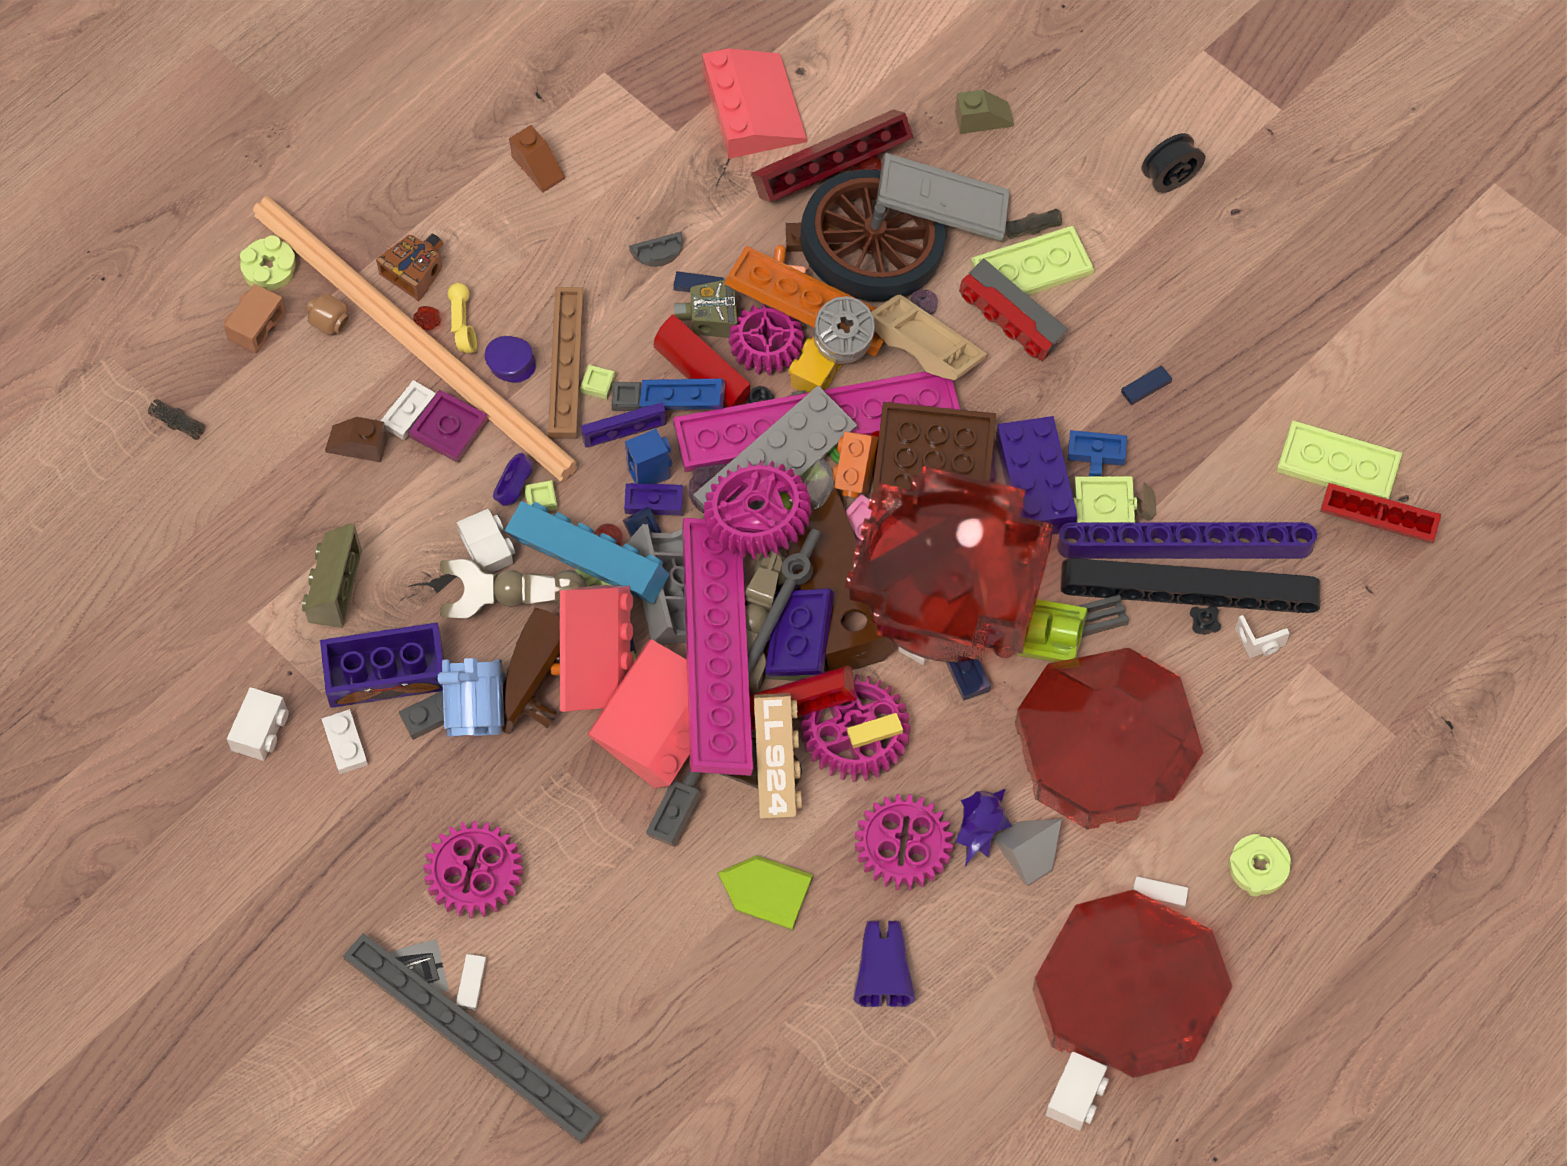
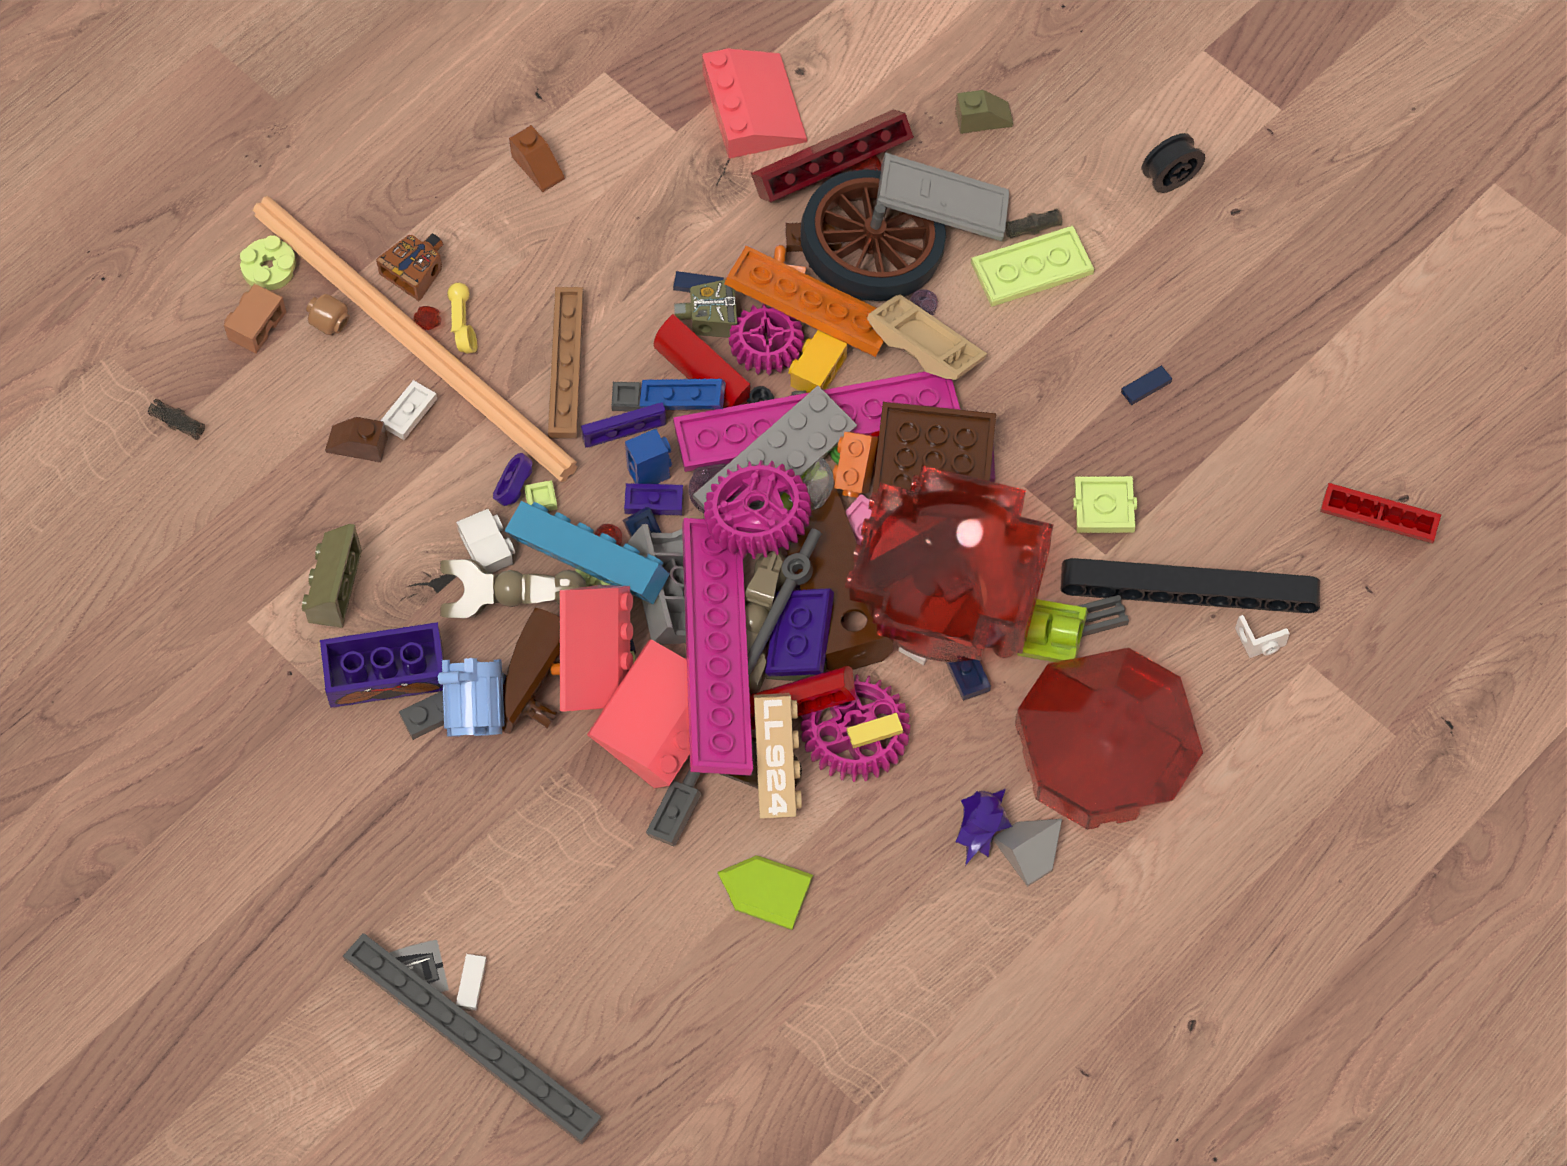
white brick [227,687,289,761] -> none
white plate [321,709,368,775] -> none
magenta plate [409,390,488,462] -> none
dark pink gear [423,821,523,918] -> none
dark purple piece [484,336,536,383] -> none
yellowish green tile [580,365,616,400] -> none
dark grey tile [629,231,683,267] -> none
light grey wheel [813,296,875,364] -> none
dark purple piece [853,921,916,1007] -> none
dark pink gear [855,794,953,890] -> none
piece [959,258,1068,362] -> none
dark purple brick [995,416,1077,540] -> none
clear red windscreen [1032,889,1233,1078] -> none
white brick [1045,1051,1109,1131] -> none
dark purple beam [1057,522,1317,559] -> none
blue plate [1067,430,1127,477] -> none
white piece [1132,876,1188,909] -> none
dark tan piece [1137,483,1156,521] -> none
black plate [1190,605,1221,635] -> none
yellowish green plate [1228,834,1291,897] -> none
yellowish green tile [1276,420,1402,499] -> none

